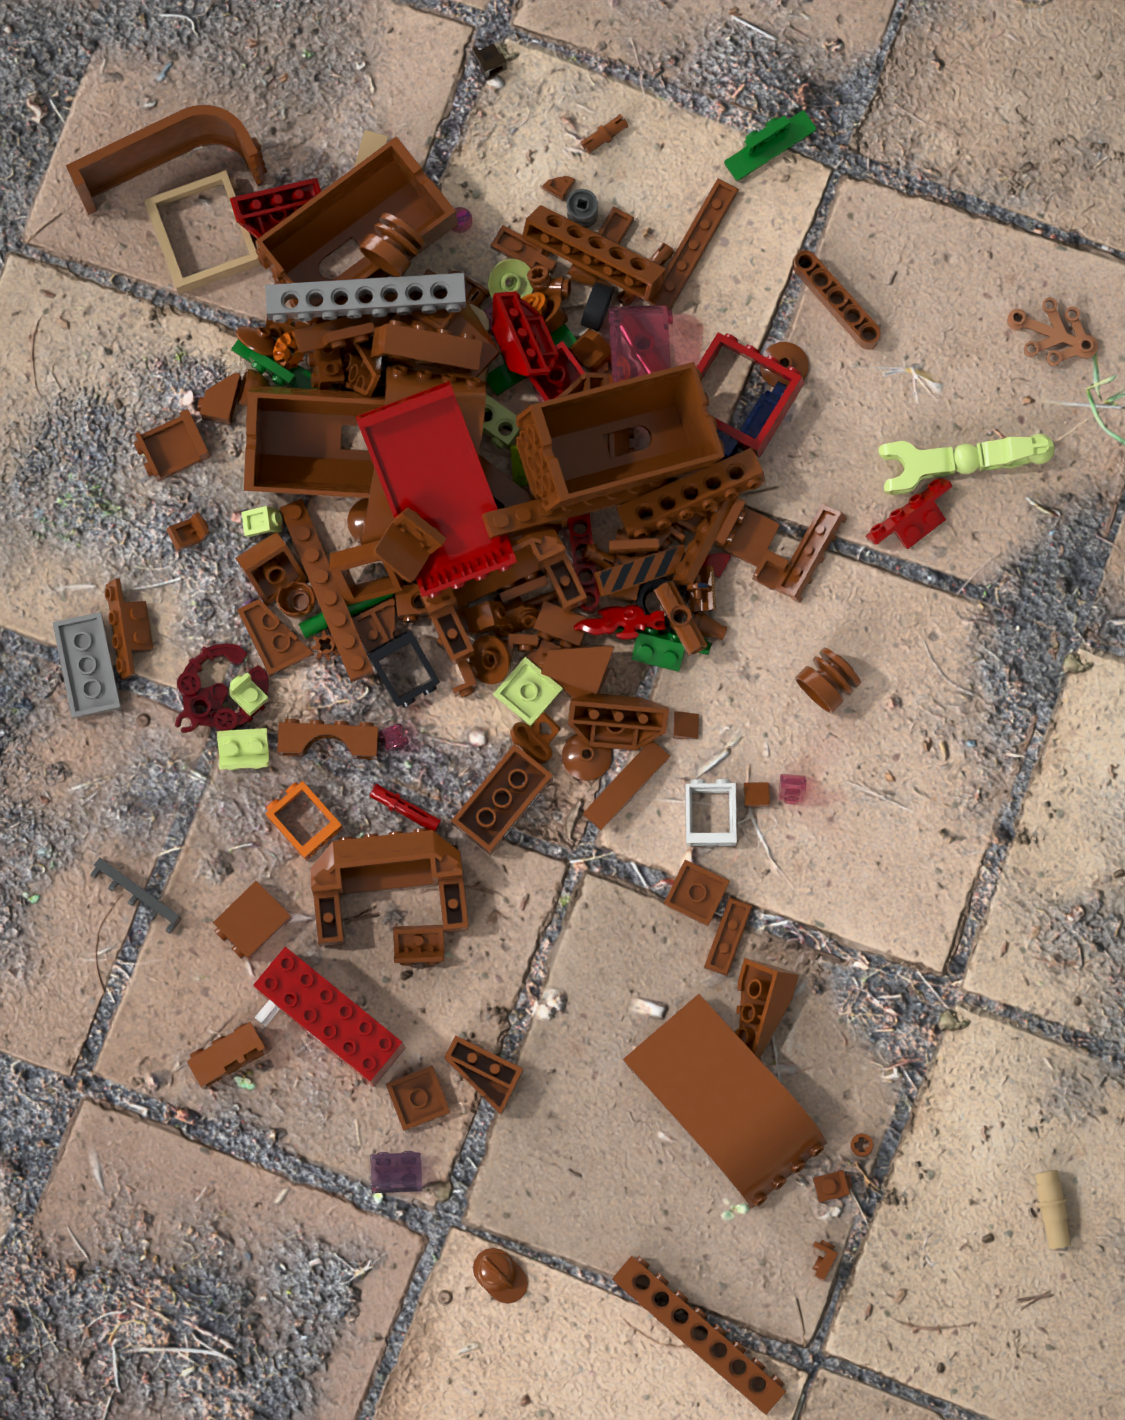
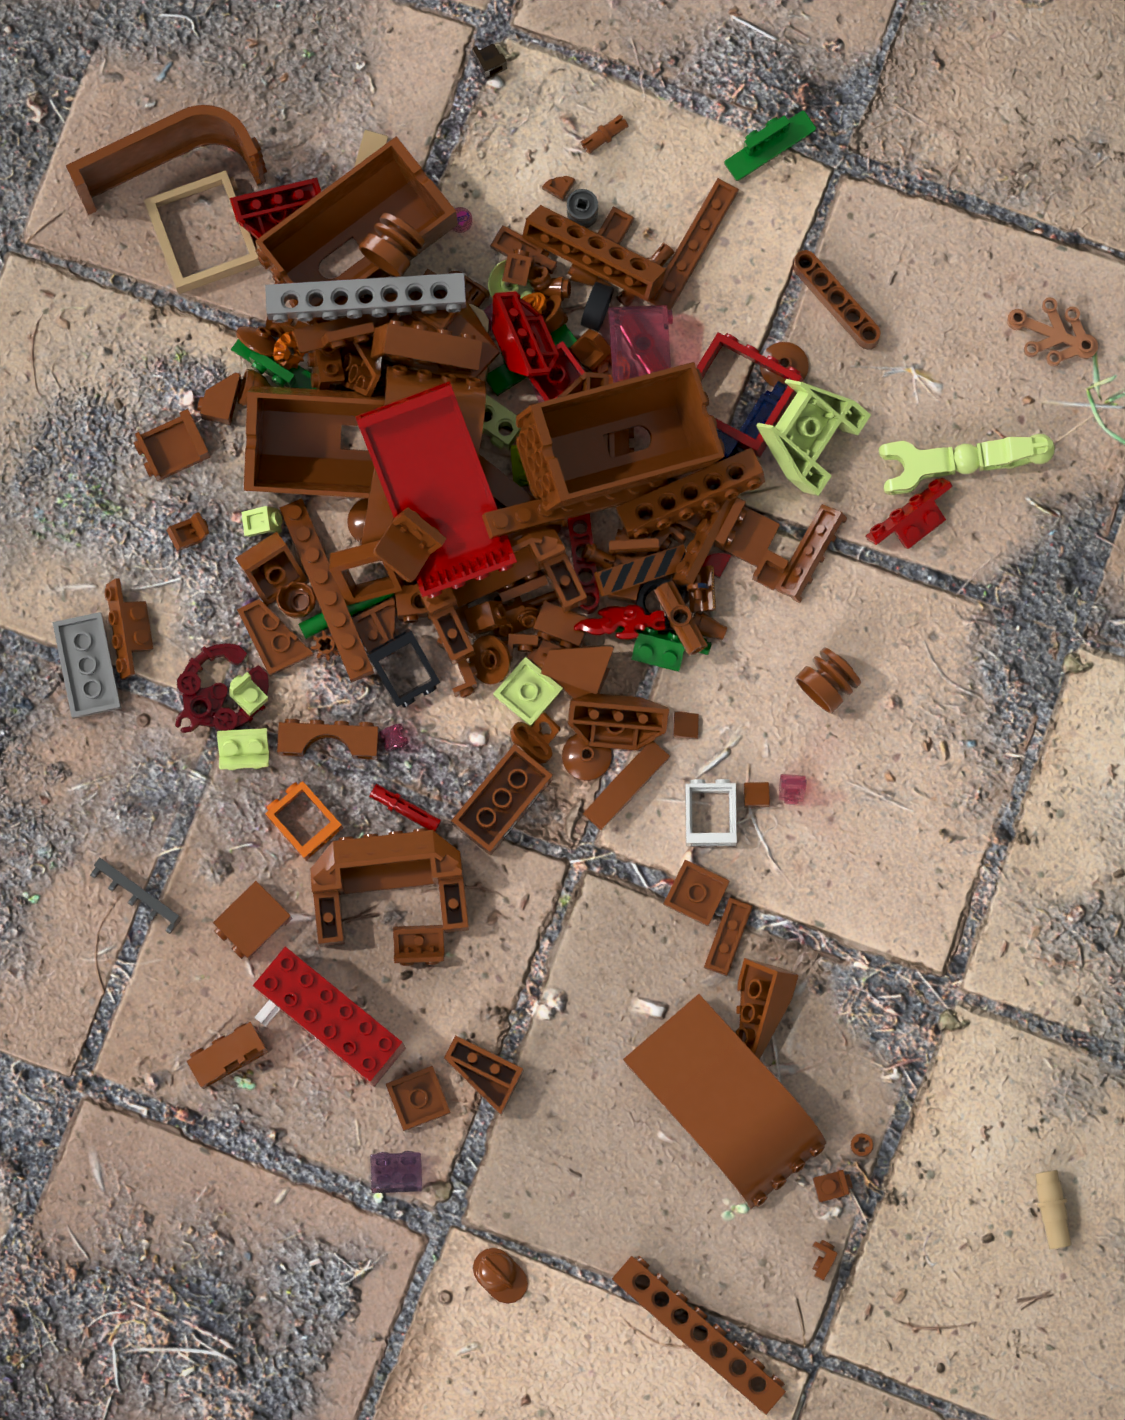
none -> dark orange bracket [502,249,534,287]
none -> yellowish green wedge [756,379,871,496]

